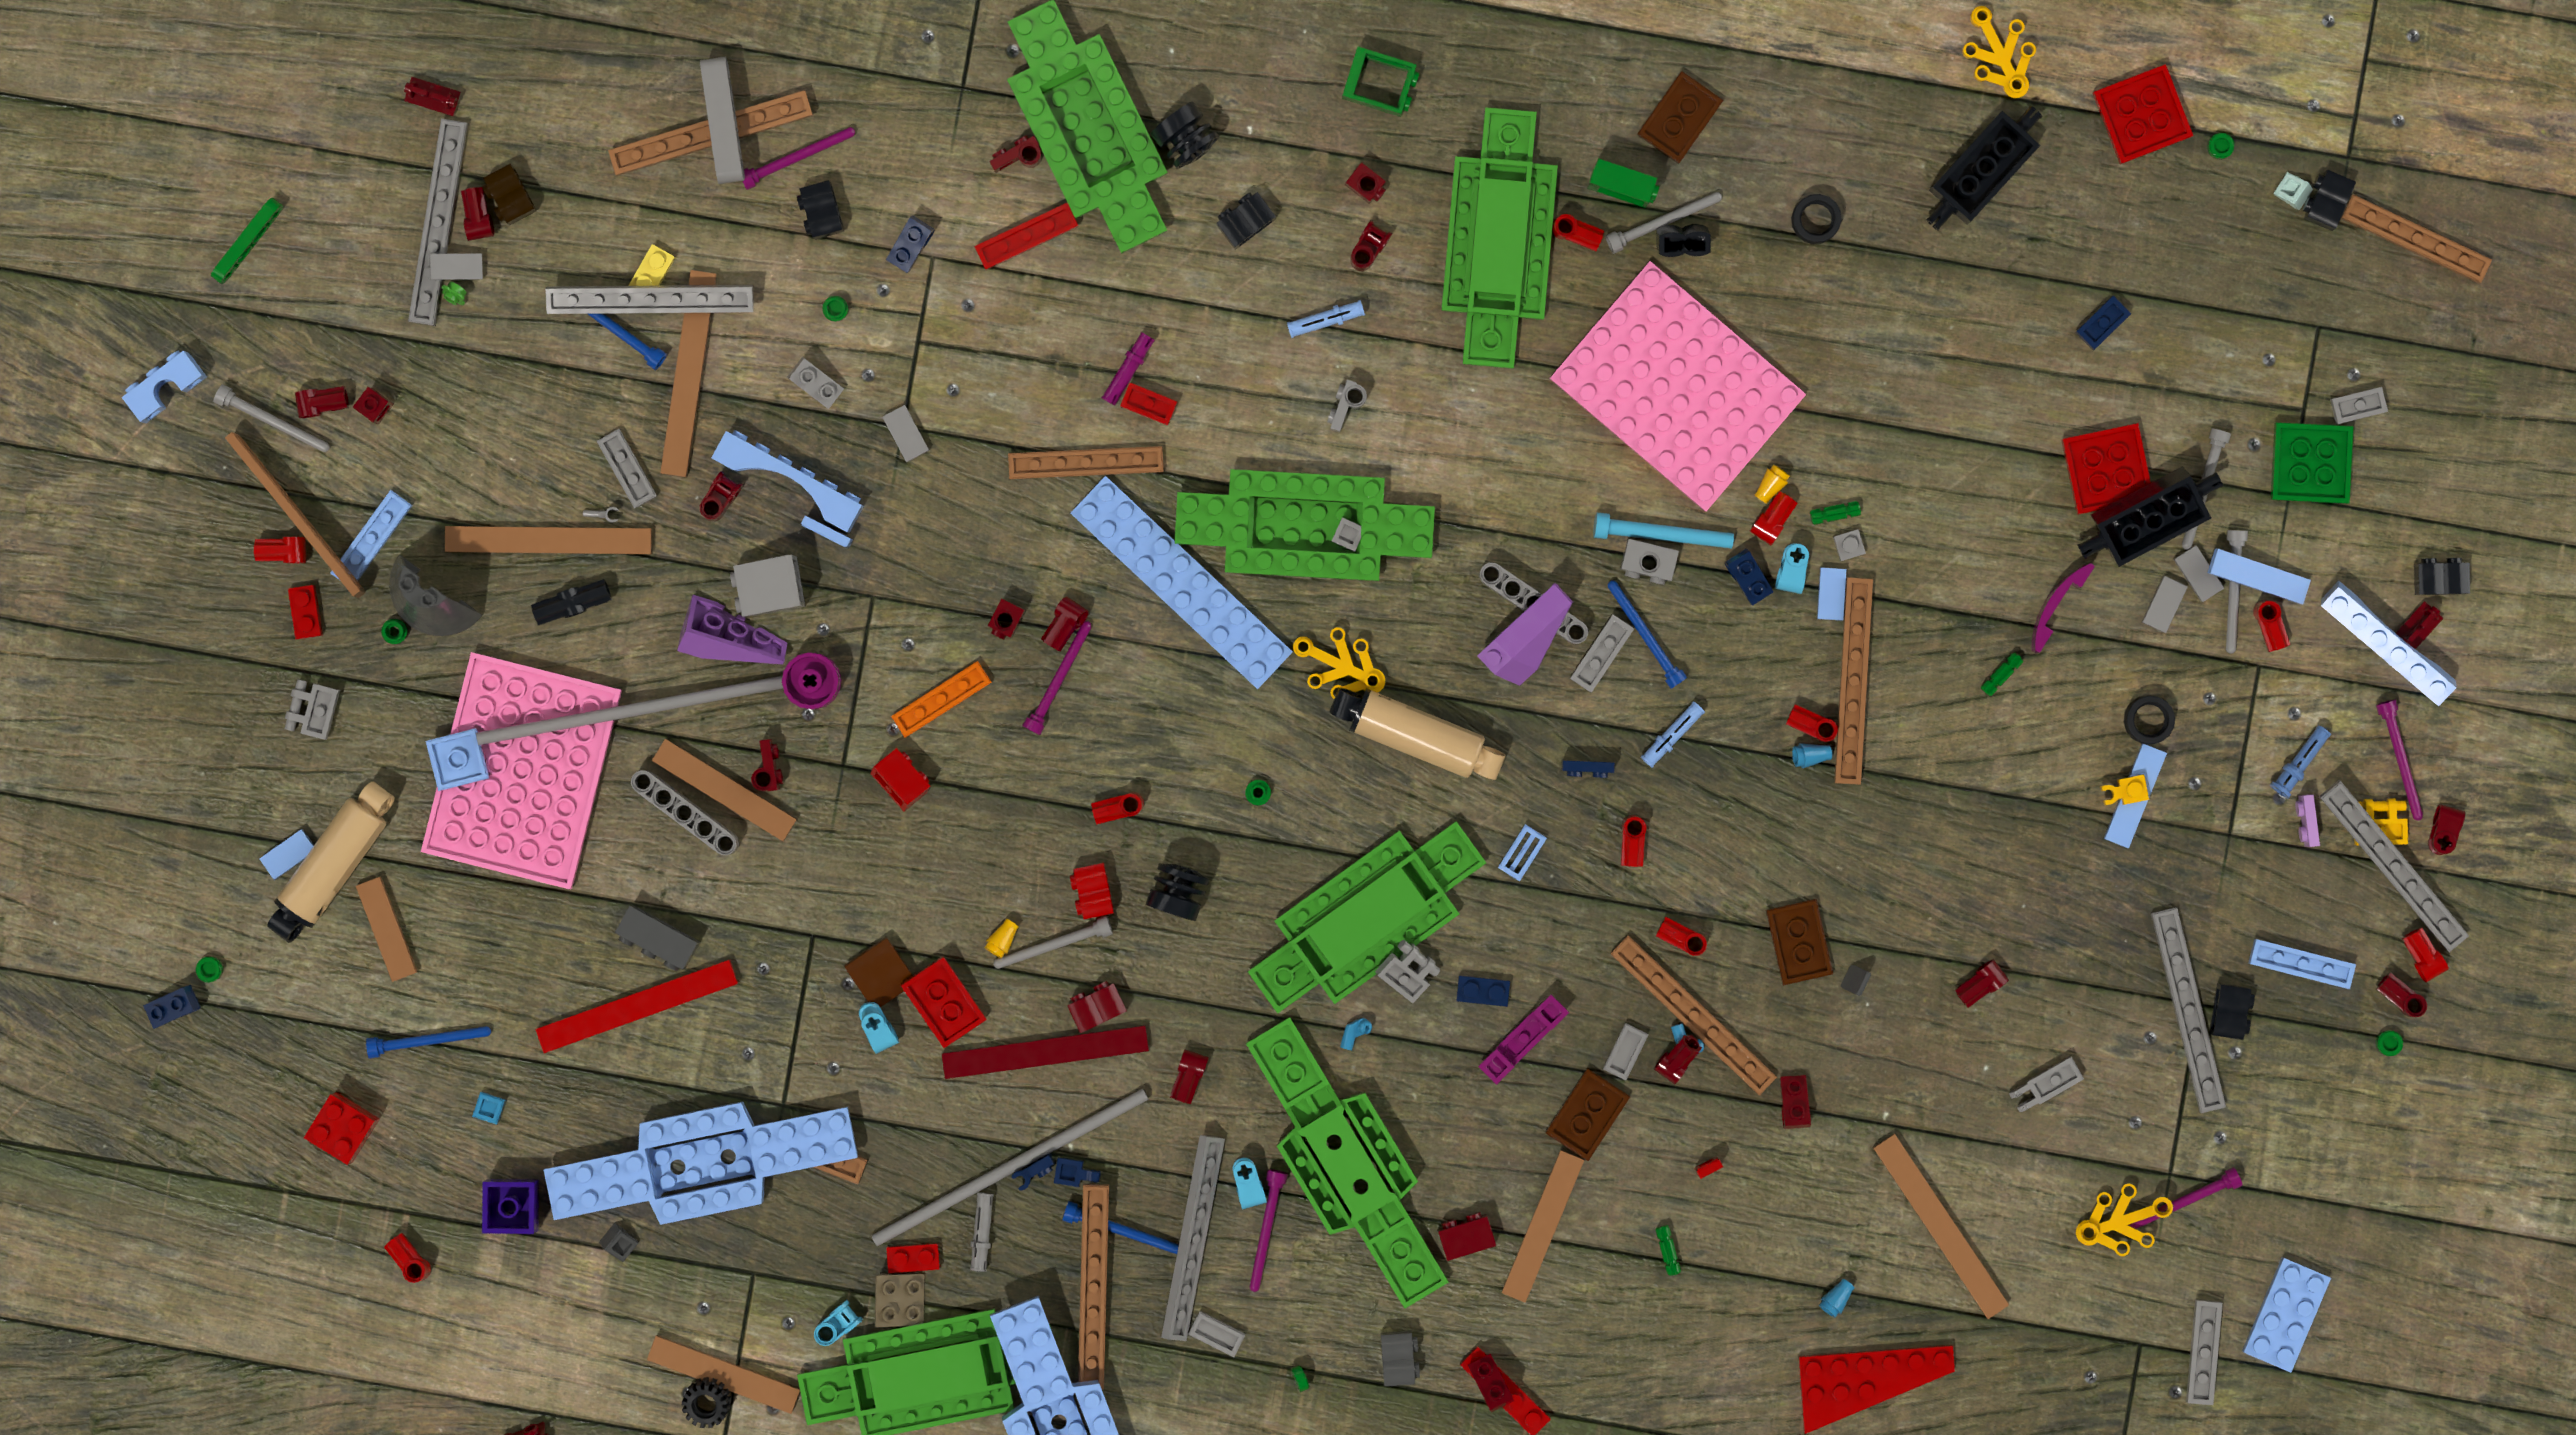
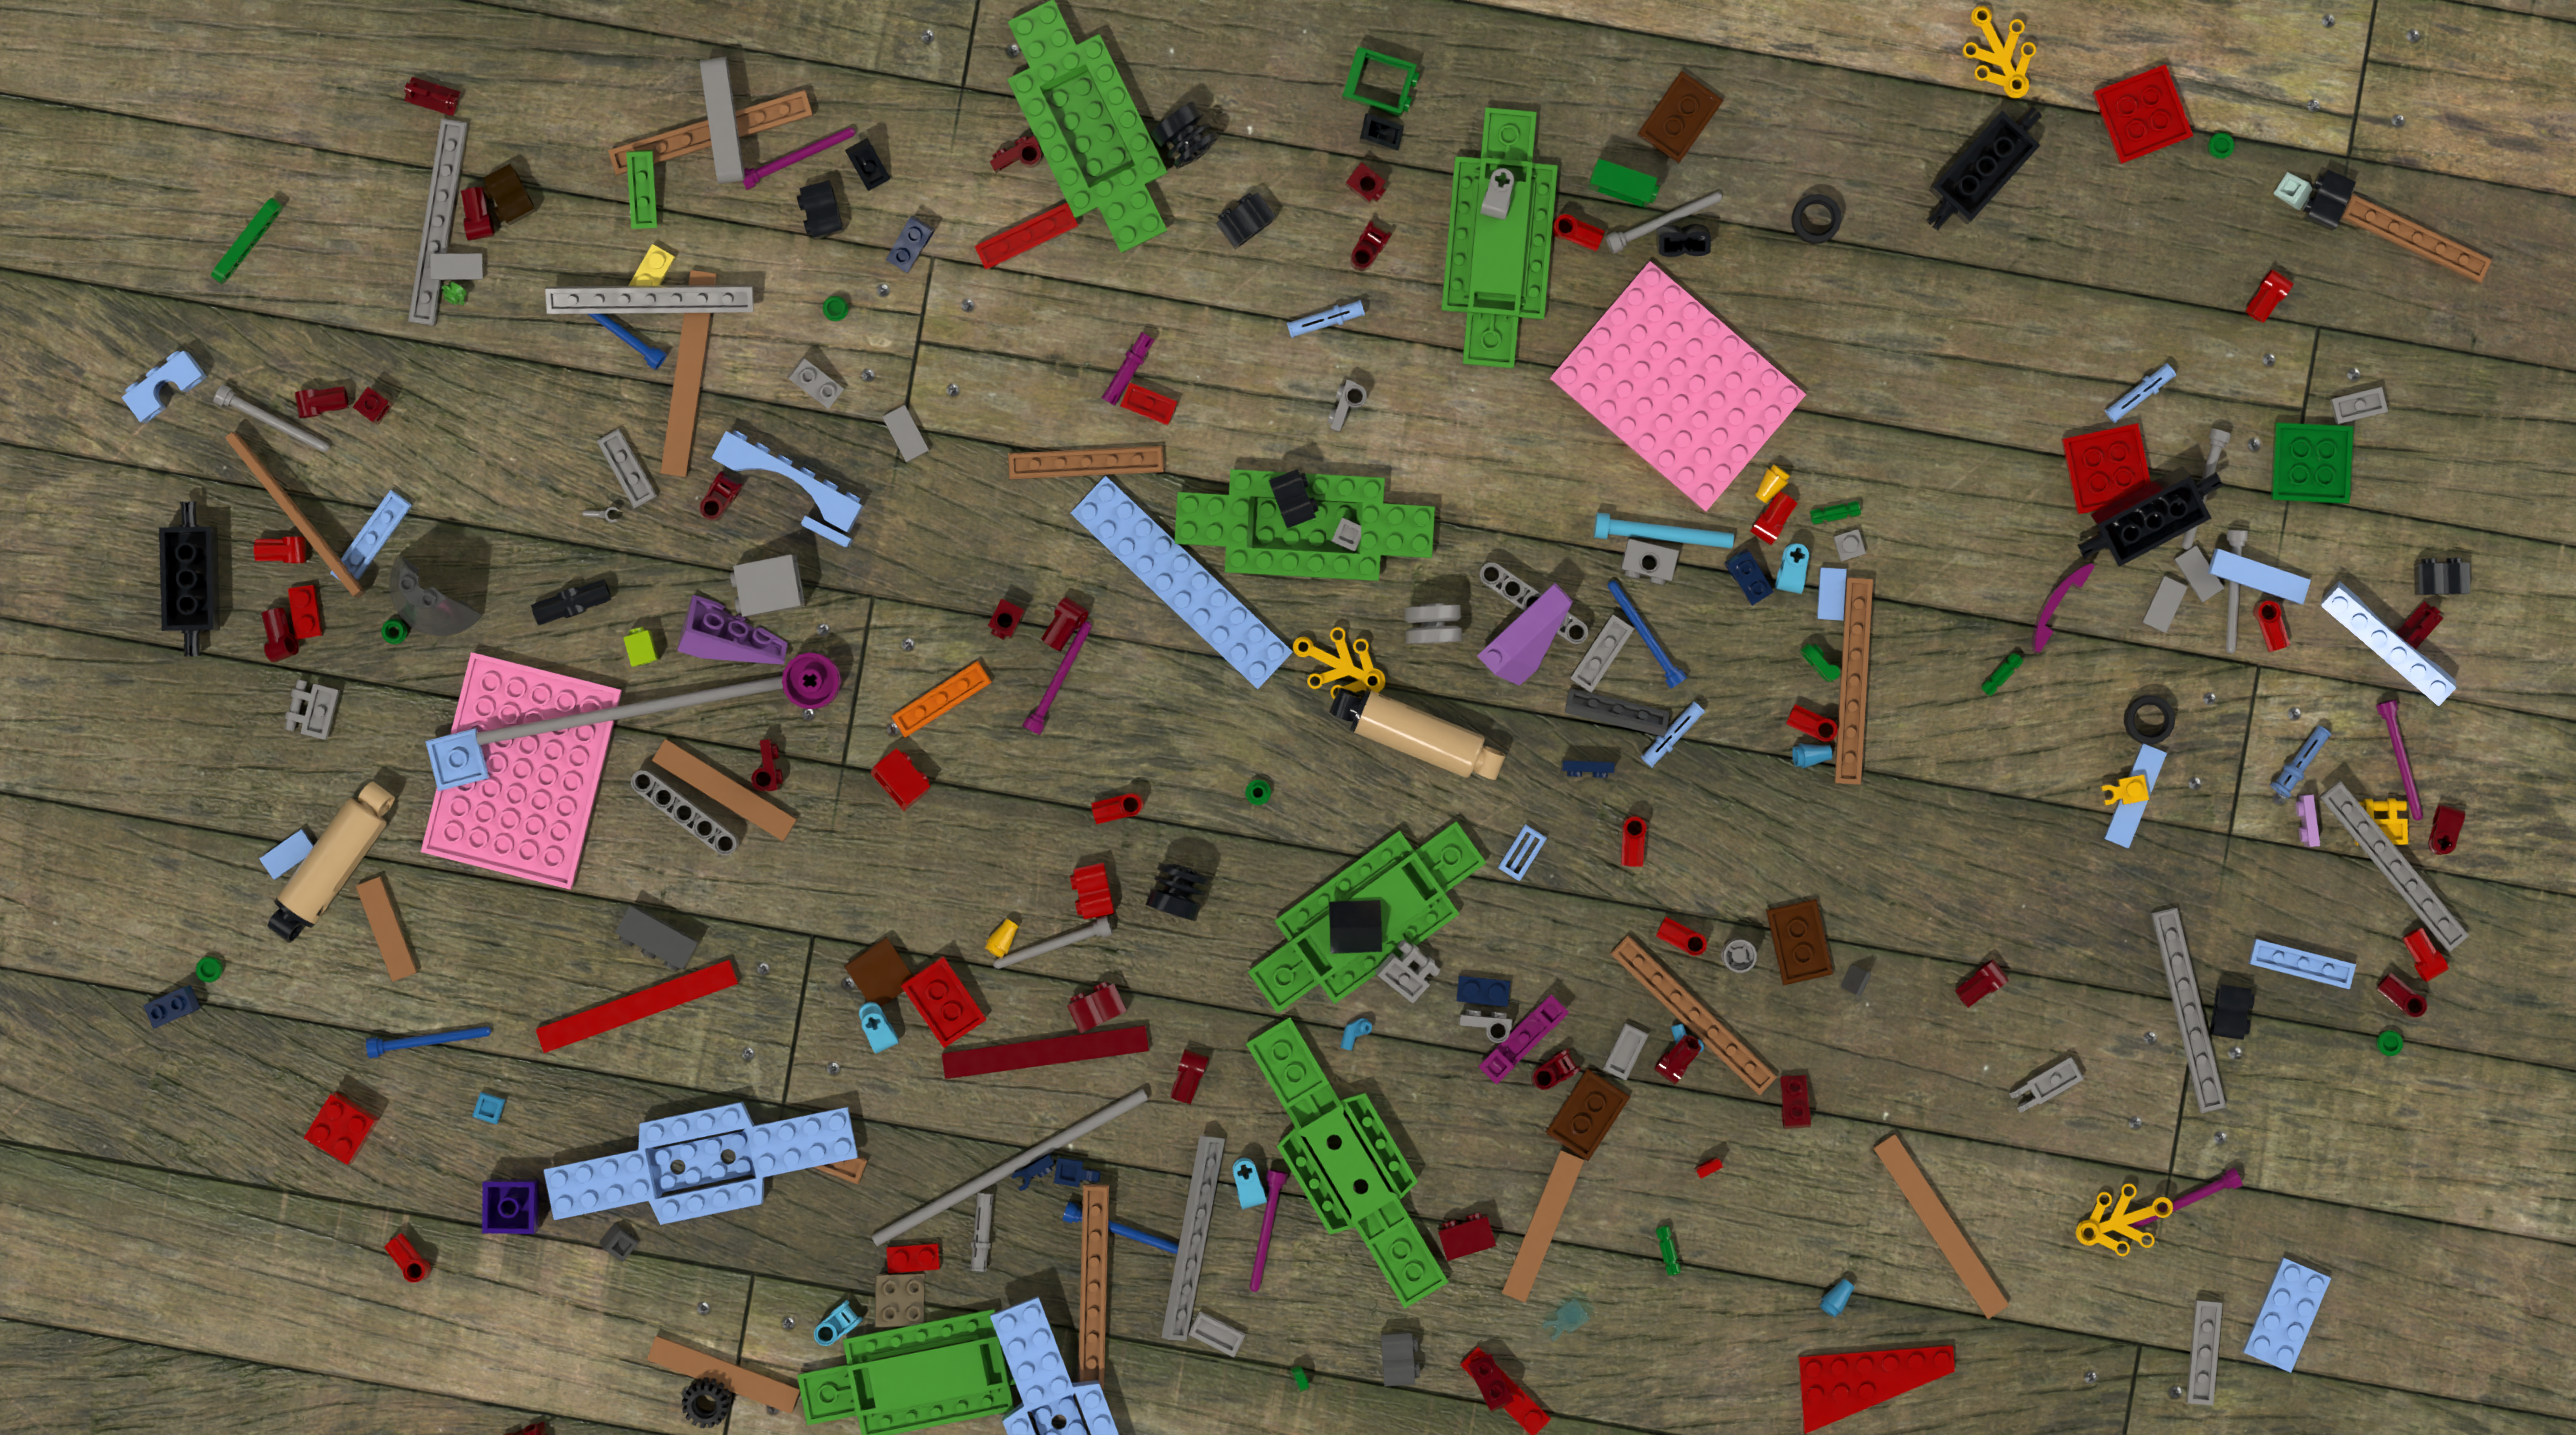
medium nougat tile [445,526,652,554] -> none
dark blue plate [2075,295,2131,350] -> none
none -> black brick [159,501,220,657]
none -> dark red piece [261,608,299,663]
none -> lime brick [623,627,659,667]
none -> bright green plate [626,150,657,229]
none -> black slope [845,138,890,191]
none -> black brick [1268,469,1319,529]
none -> black slope [1329,900,1382,954]
none -> black slope [1359,113,1404,151]
none -> light grey wheel [1404,603,1462,644]
none -> light grey plate [1459,1010,1512,1043]
none -> light grey piece [1480,168,1514,220]
none -> dark red piece [1531,1047,1581,1090]
none -> clear light blue plate [1541,1297,1590,1341]
none -> dark grey plate [1564,688,1670,737]
none -> light grey wheel [1720,938,1757,973]
none -> green plate [1799,643,1840,682]
none -> light blue pin [2105,363,2176,423]
none -> red piece [2245,269,2294,323]

